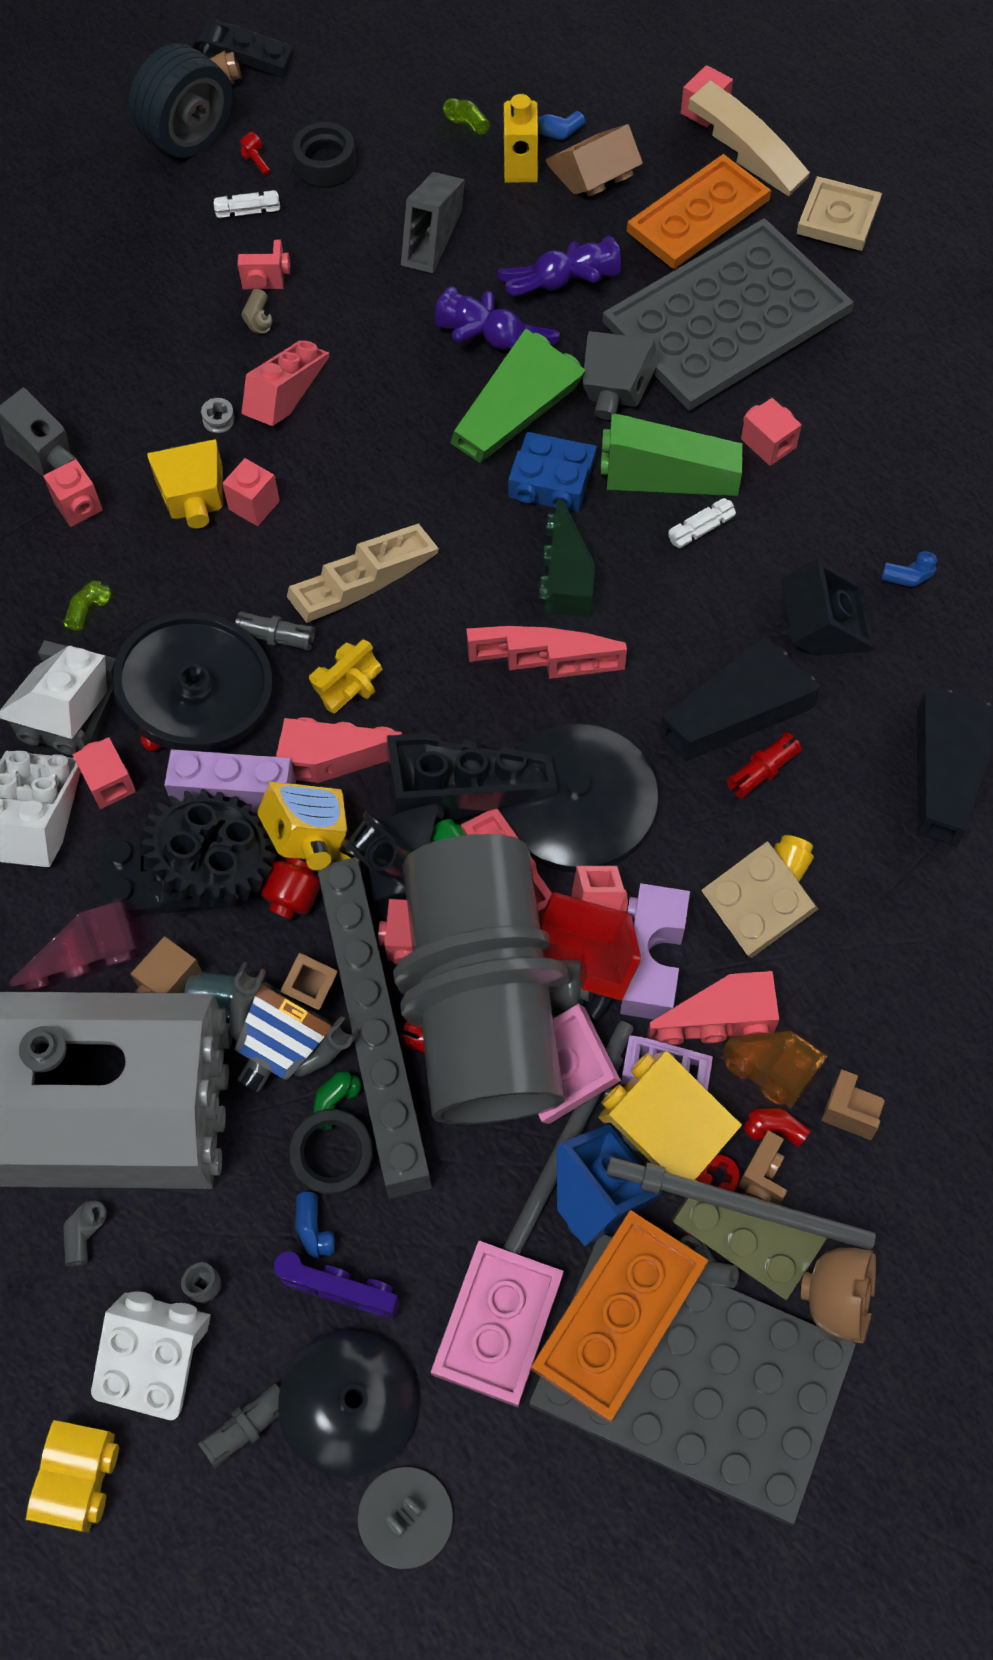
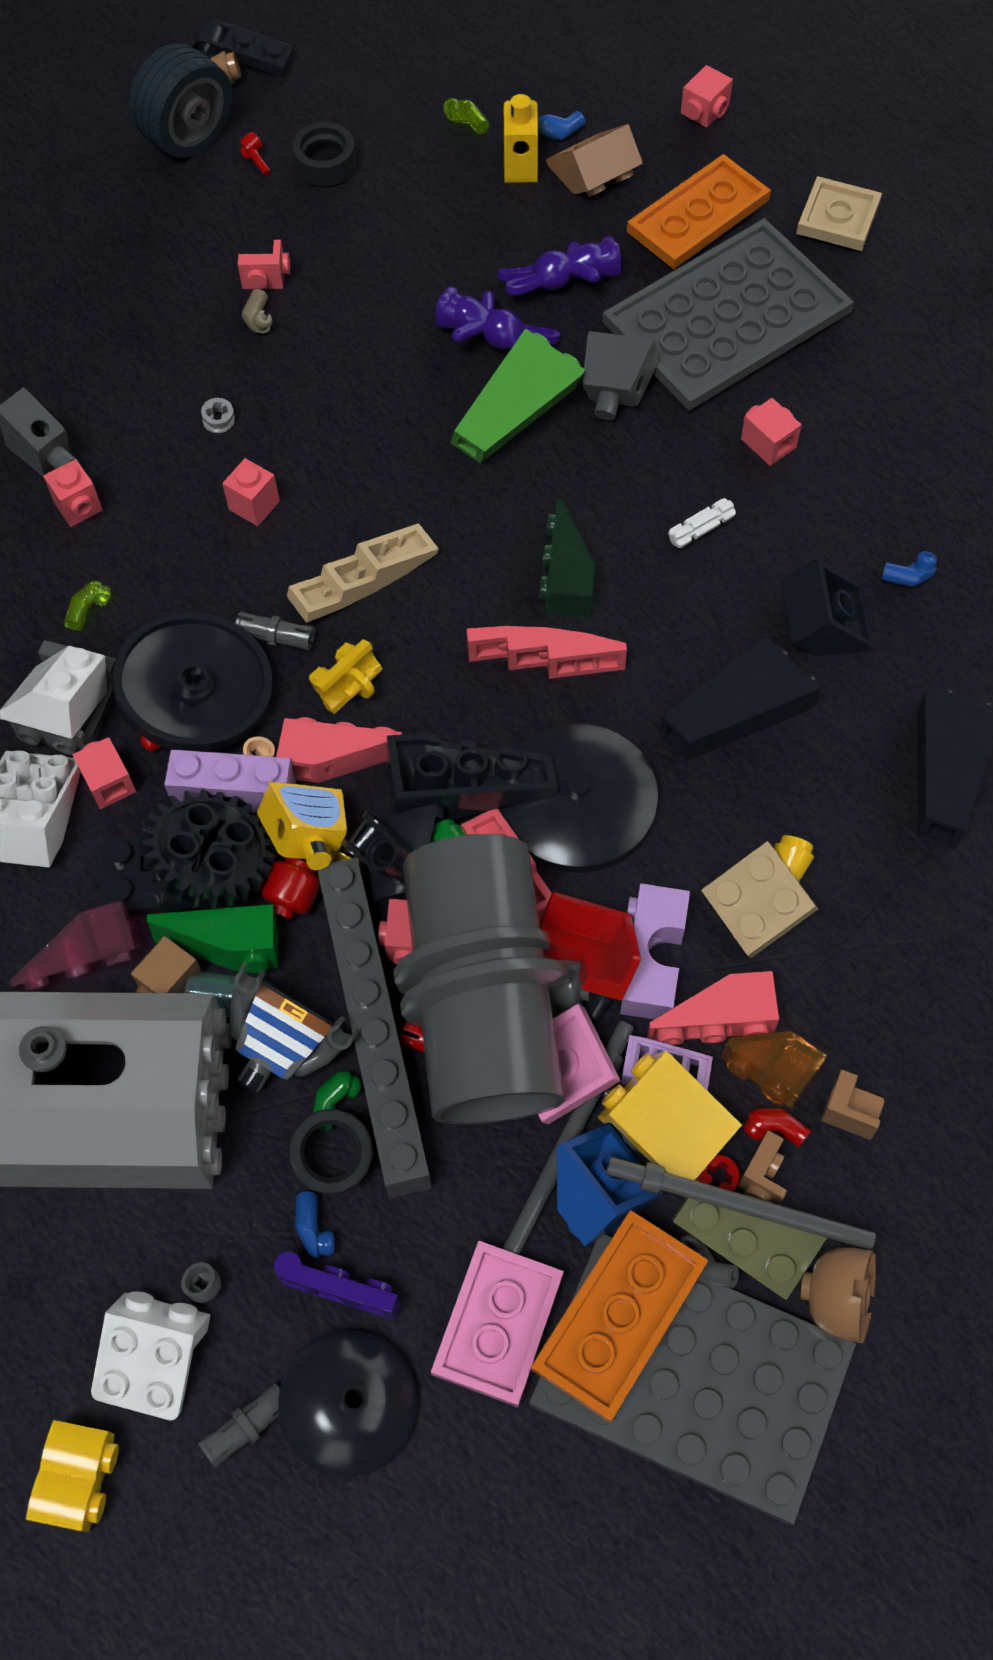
dark grey arm [63,1200,107,1266] -> none
yellow torso [147,439,223,528] -> none
white axle [214,190,280,218] -> none
coral slope [242,341,329,426] -> none
medium nougat brick [280,953,338,1010] -> none
dark grey piece [358,1467,453,1569] -> none
dark grey slope [401,172,465,273] -> none
blue plate [508,432,597,512] -> none
coral brick [571,866,628,913] -> none
bright green slope [601,414,742,496] -> none
tan slope [688,80,810,196] -> none
red pin [726,732,802,799] -> none
none -> green slope [147,904,279,973]
none -> light nougat hinge [242,737,275,757]

